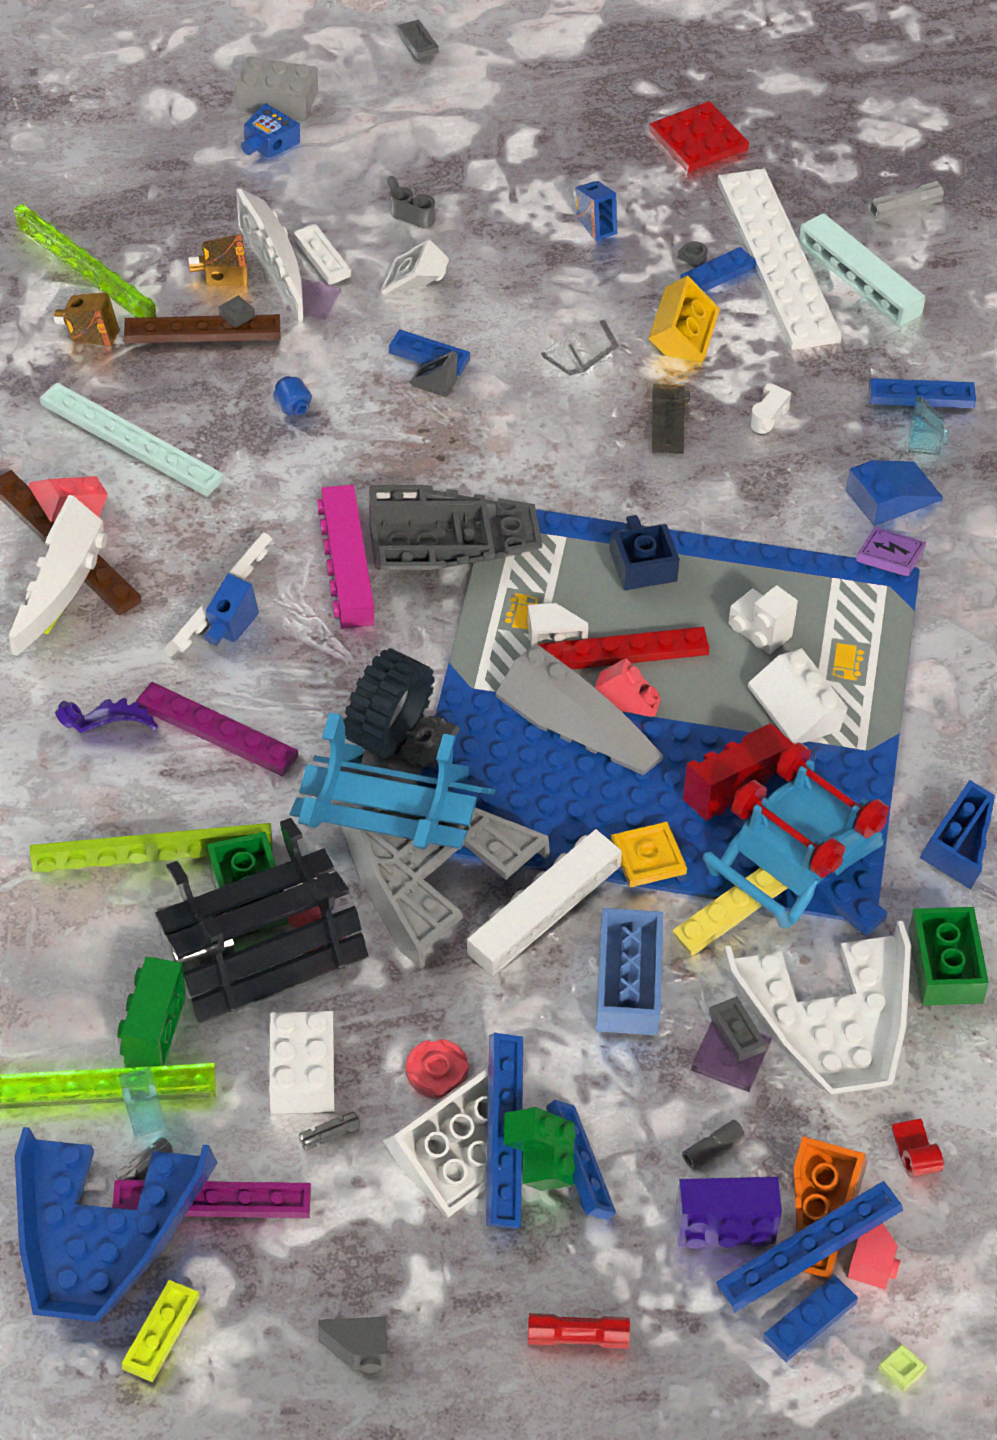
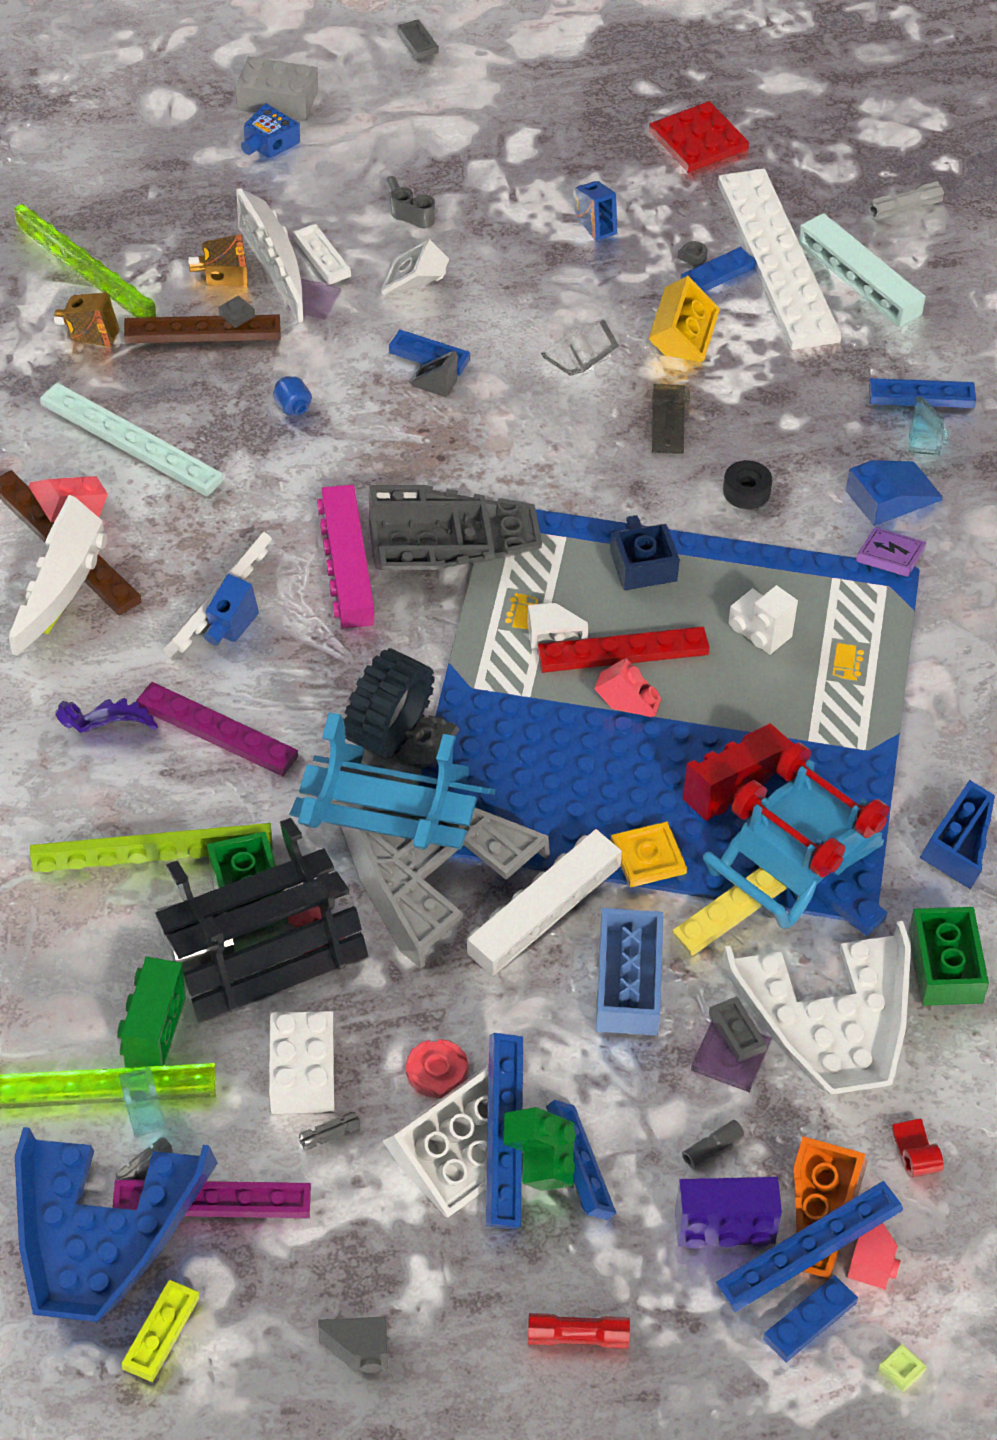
light grey wedge [496,643,663,775] -> none
white slope [747,648,848,744] -> none
white leg [750,382,792,434] -> none
none -> black tyre [723,460,773,509]

